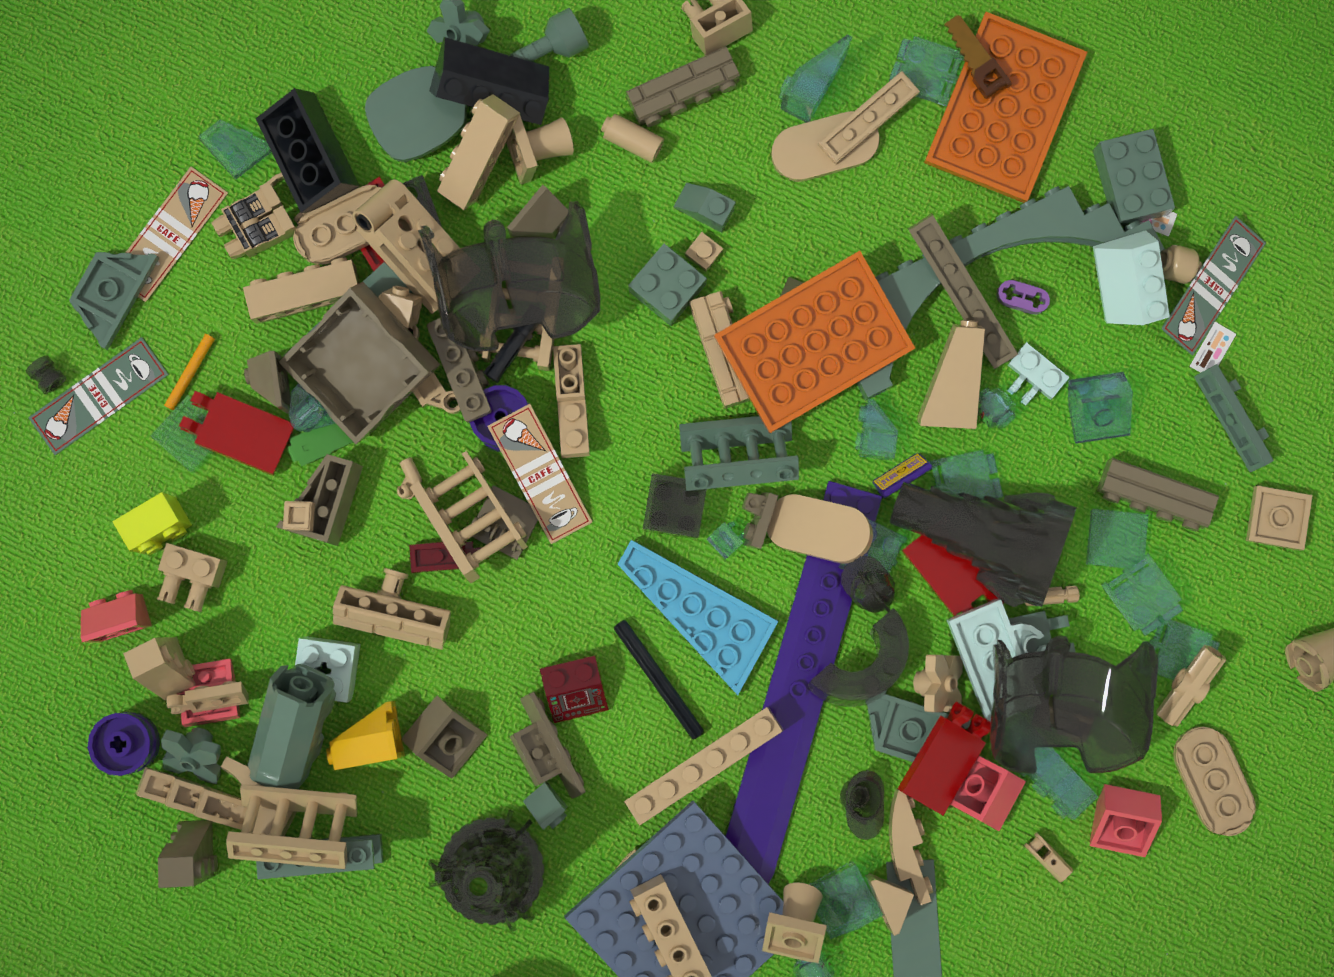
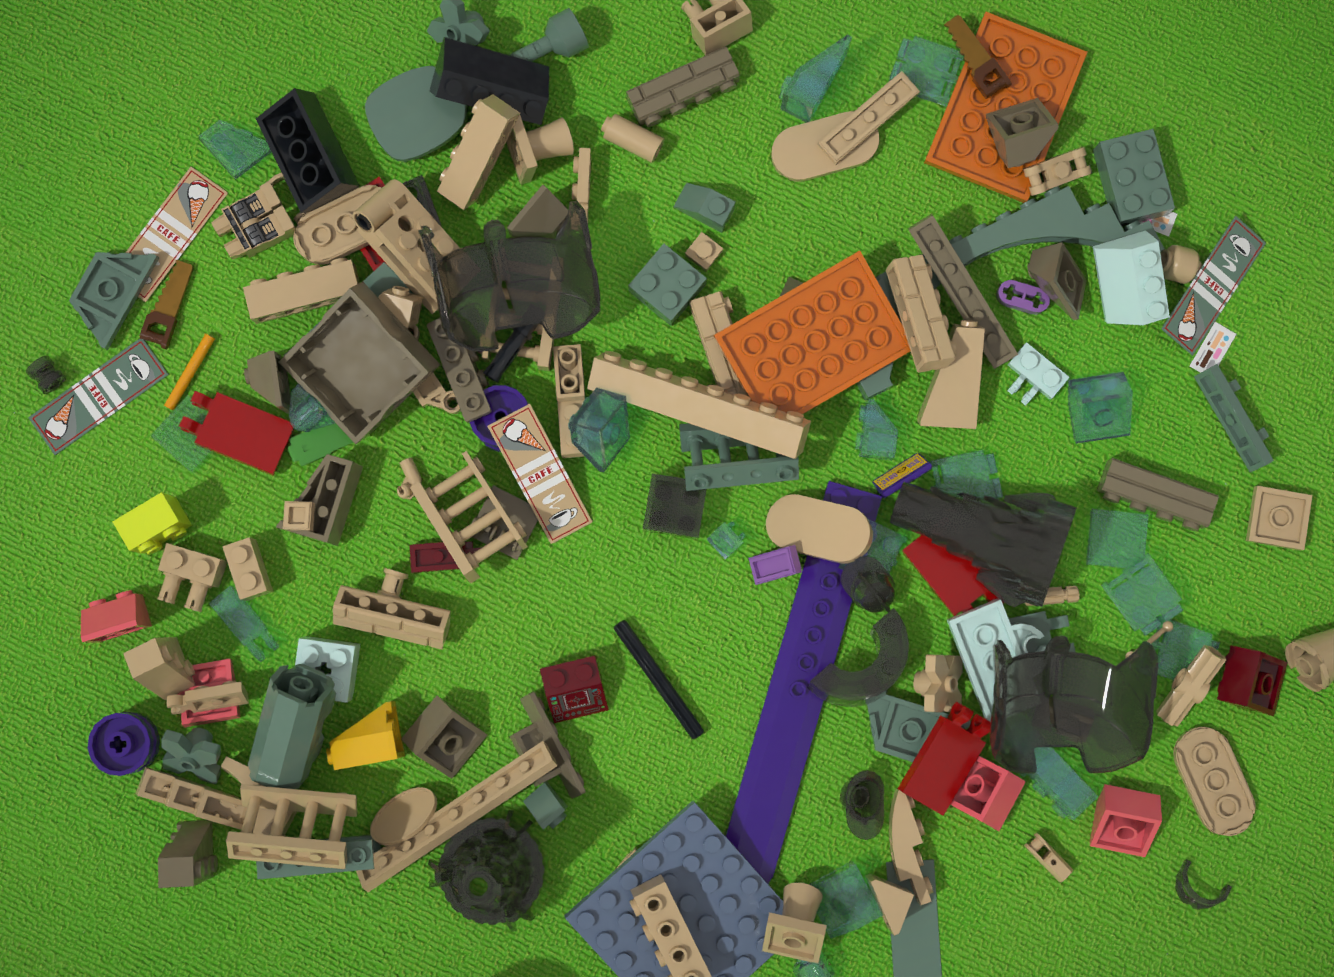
medium azure wing [618,540,778,695] -> none
tan brick [624,707,784,826] -> none
dark tan hinge [742,493,778,549] -> none
clear light blue head [978,388,1016,429] -> none
none -> piece [140,260,193,350]
none -> clear light blue hinge [209,585,279,662]
none -> tan brick [222,537,273,601]
none -> tan plate [356,741,558,892]
none -> tan piece [370,787,437,846]
none -> clear light blue slope [568,387,630,473]
none -> tan plate [572,148,591,227]
none -> tan brick [587,351,811,459]
none -> medium lavender tile [749,545,802,585]
none -> tan brick [886,255,957,373]
none -> dark tan slope [986,98,1058,168]
none -> tan plate [1023,147,1092,196]
none -> dark tan slope [1027,242,1087,320]
none -> tan hinge [1125,621,1173,663]
none -> clear smoke helmet [1175,859,1232,910]
none -> dark red slope [1217,645,1288,717]

